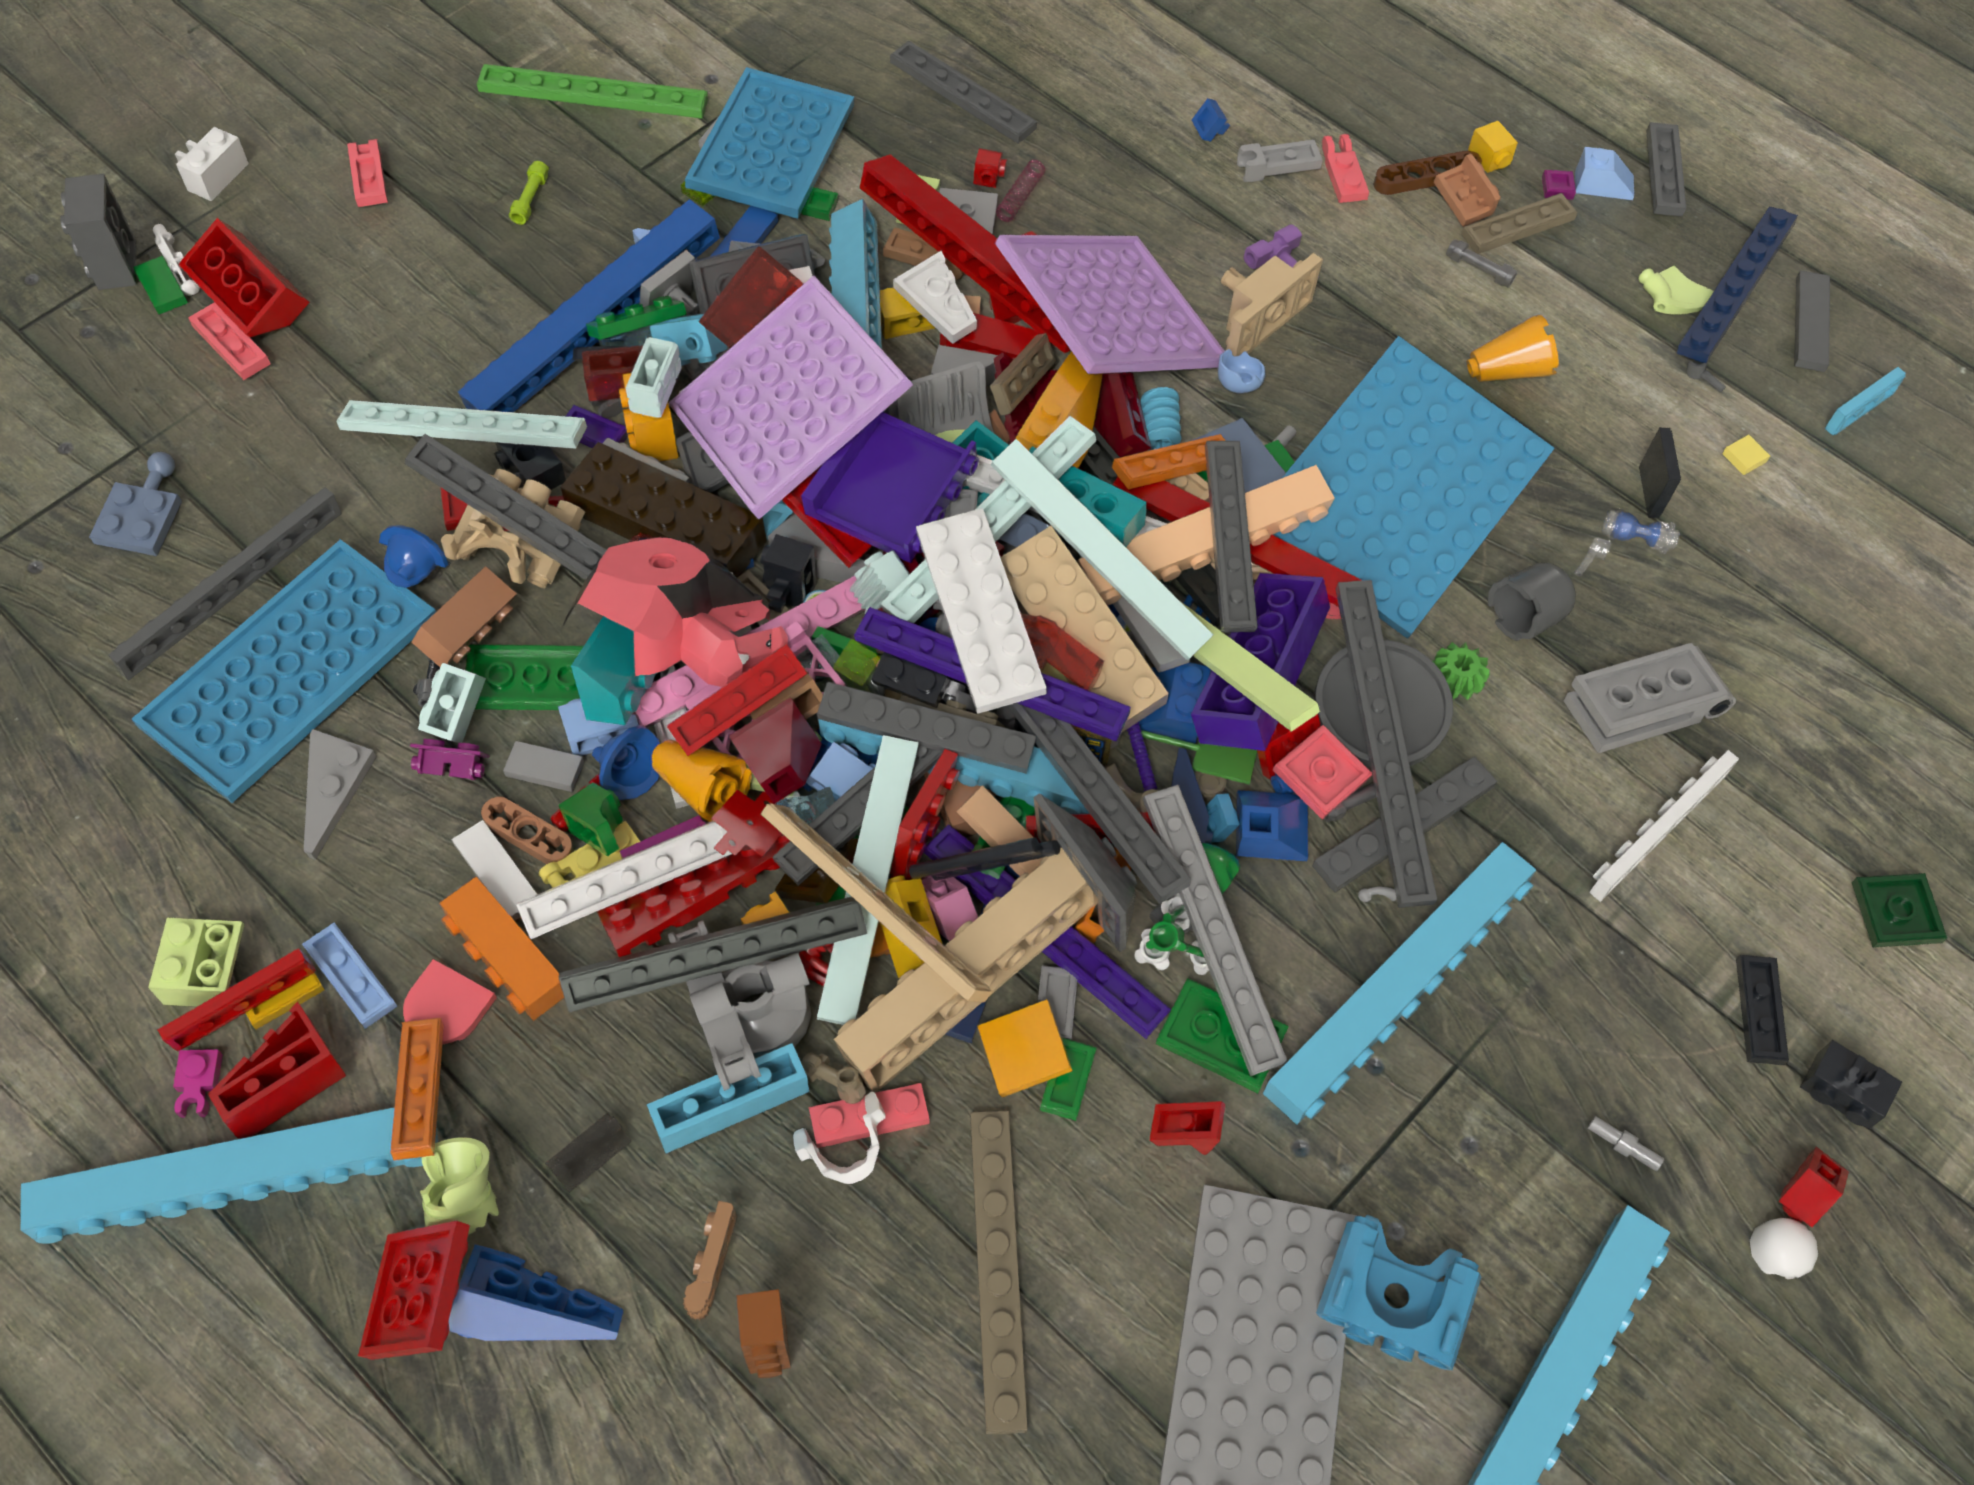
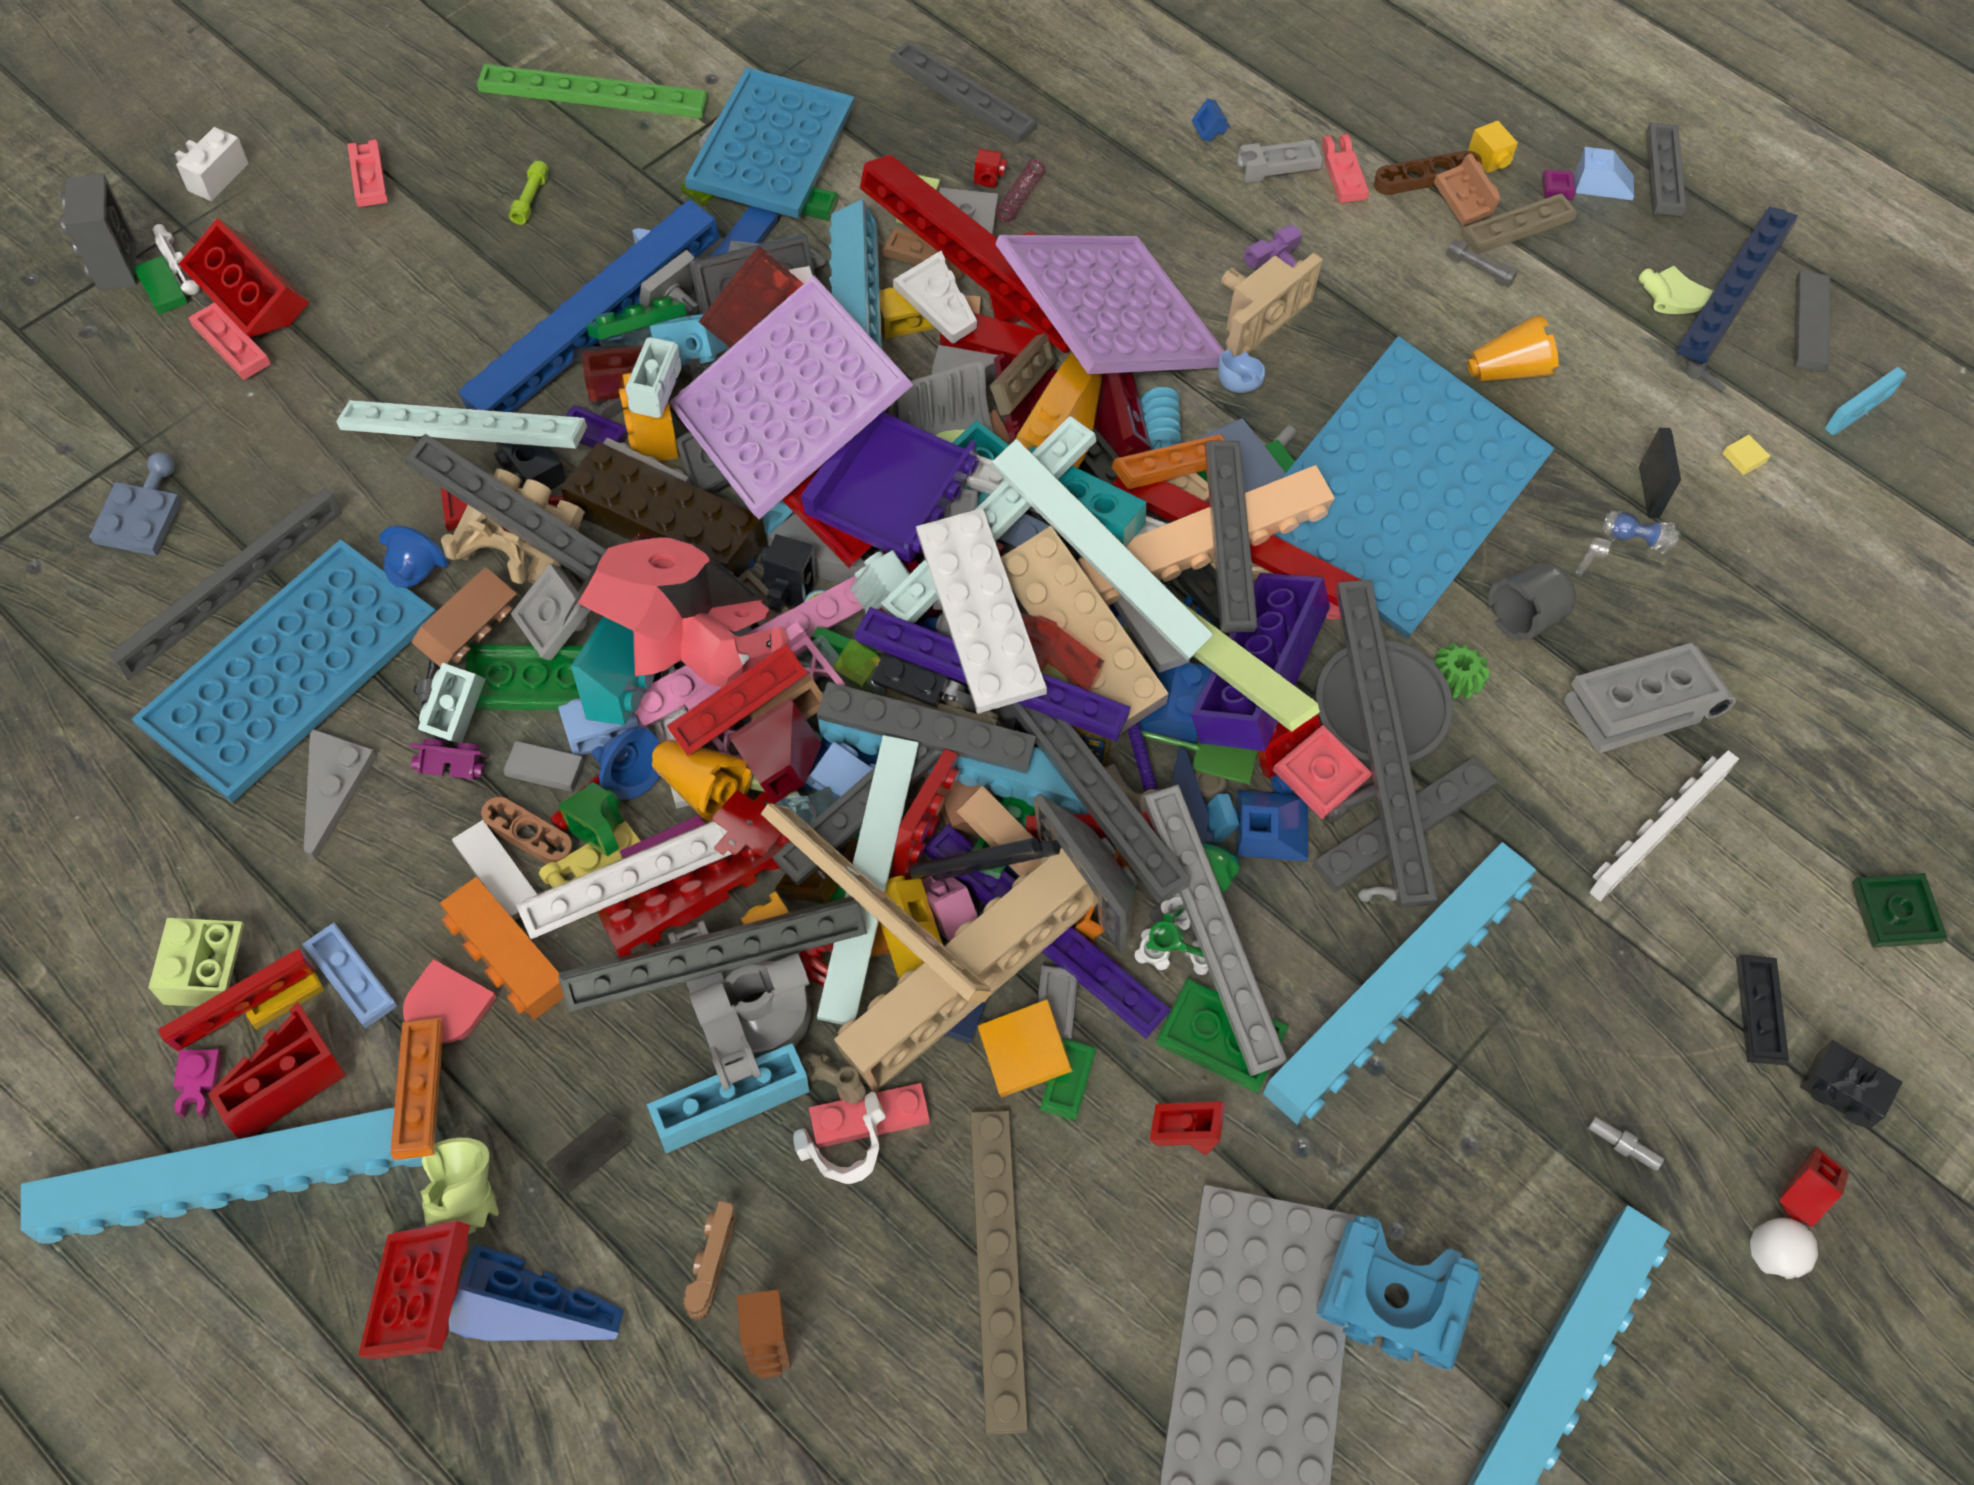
none -> light grey tile [511,563,590,660]

